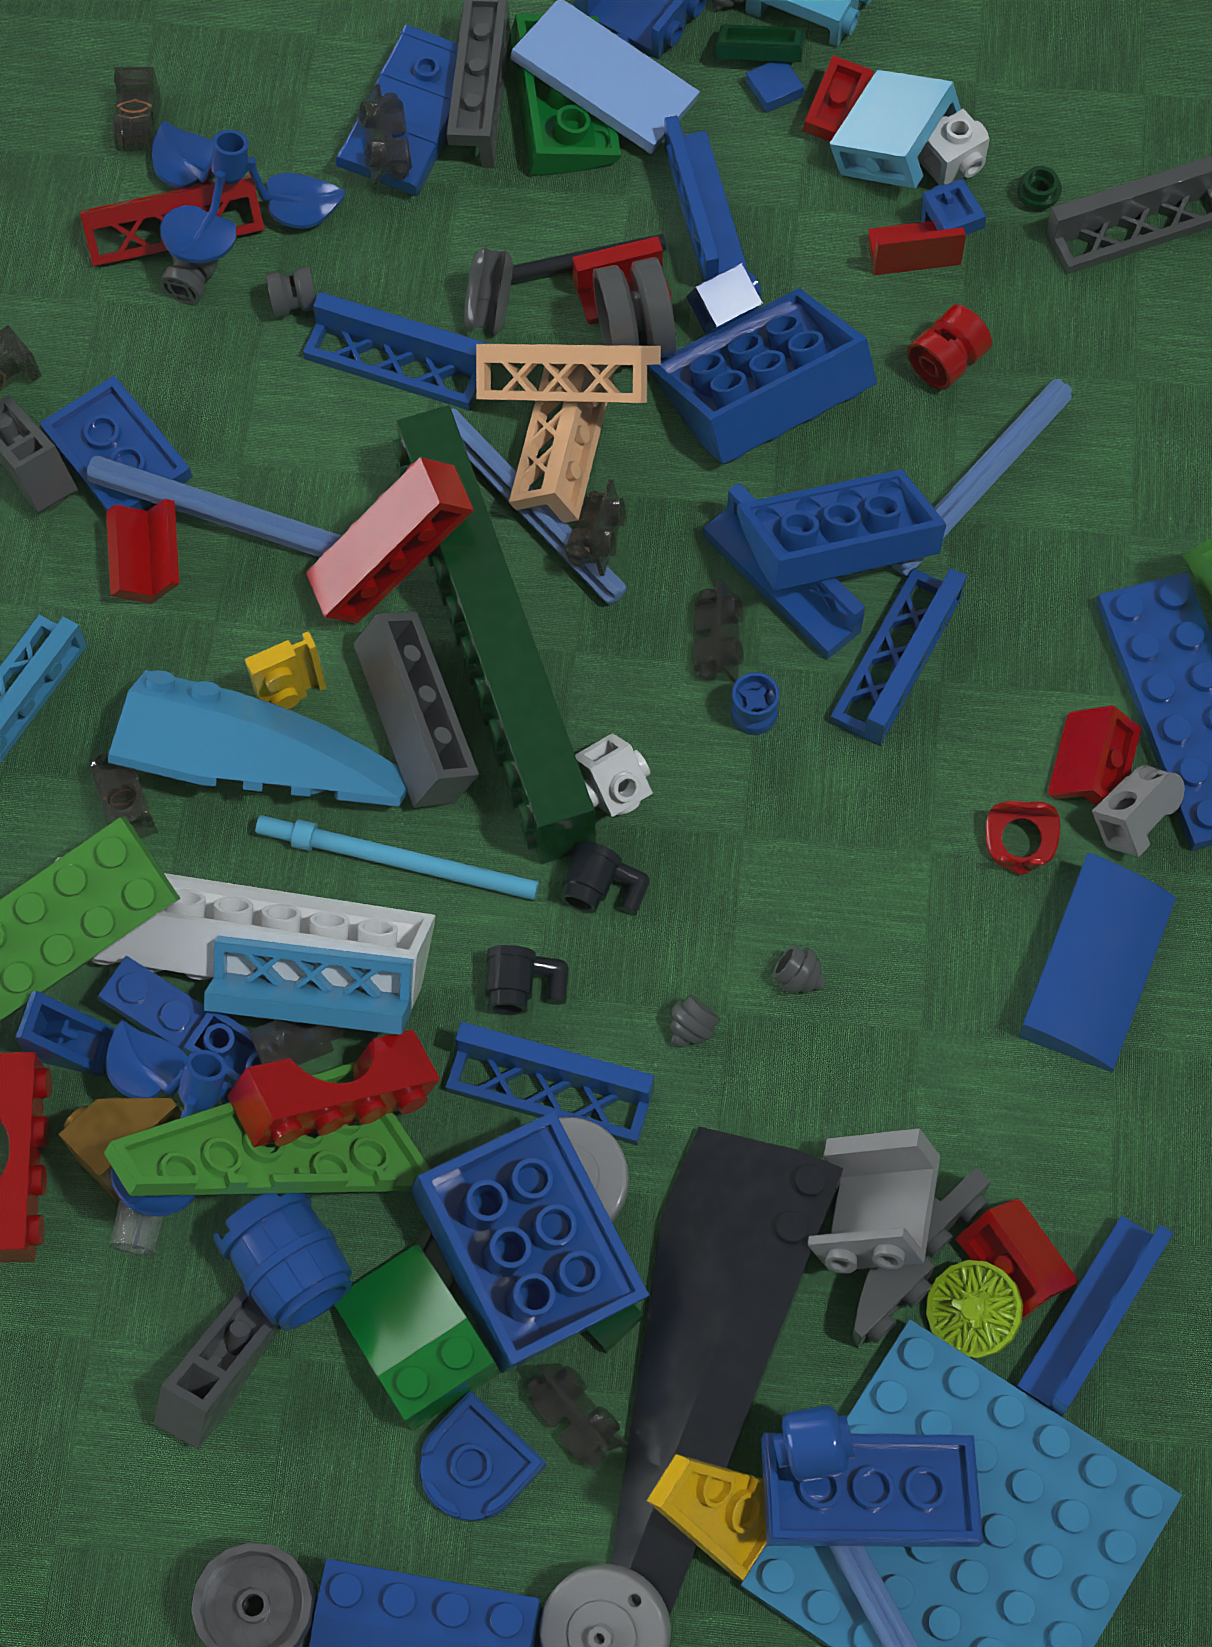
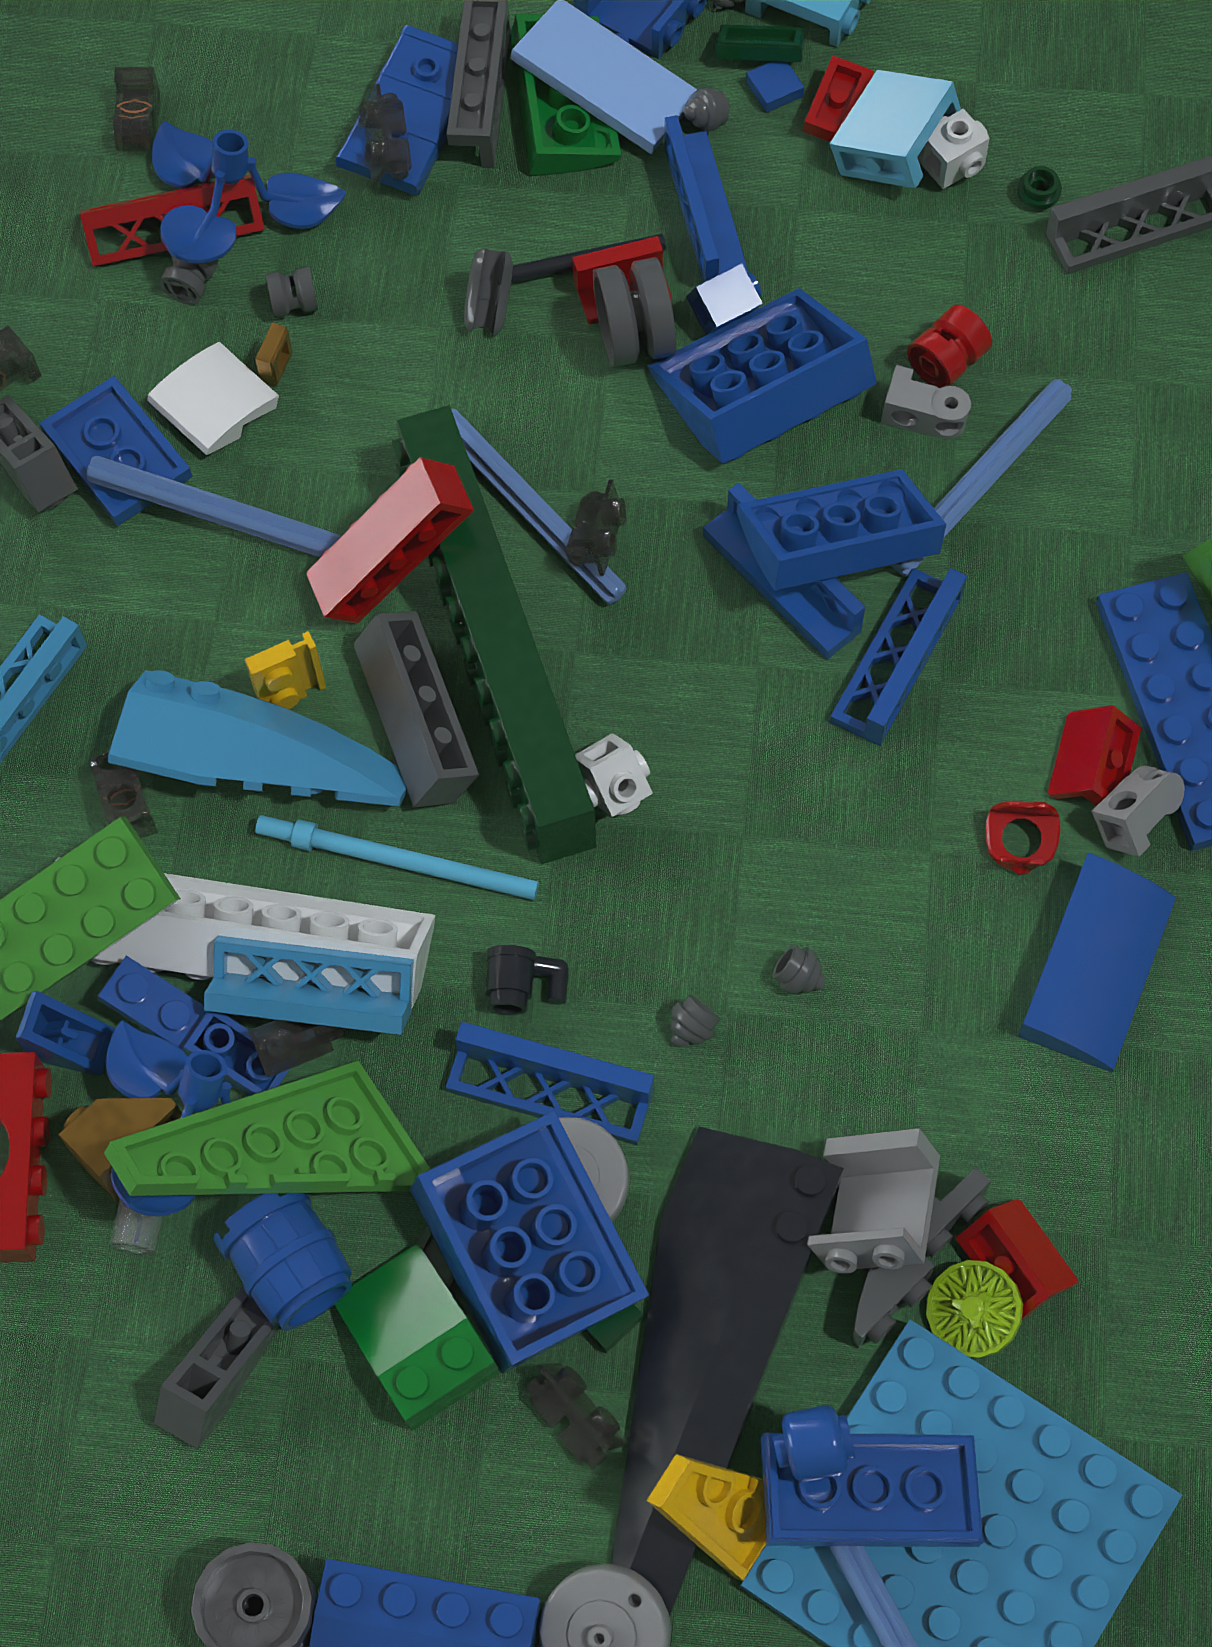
red panel [106,499,179,604] -> none
red arch [227,1030,440,1148] -> none
blue fence [303,292,487,411] -> none
blue tile [420,1391,547,1522] -> none
light nougat fence [476,344,661,403] -> none
light nougat fence [509,364,614,523] -> none
black piece [560,841,649,916] -> none
clear smoke hinge [694,579,744,683] -> none
blue wheel [731,672,779,735] -> none
red panel [867,221,966,276] -> none
blue bracket [921,178,986,235] -> none
blue fence [1016,1216,1173,1417] -> none
none -> white slope [147,342,279,455]
none -> pearl gold tile [255,323,293,387]
none -> dark grey plate [683,87,729,132]
none -> light grey leg [881,365,971,439]

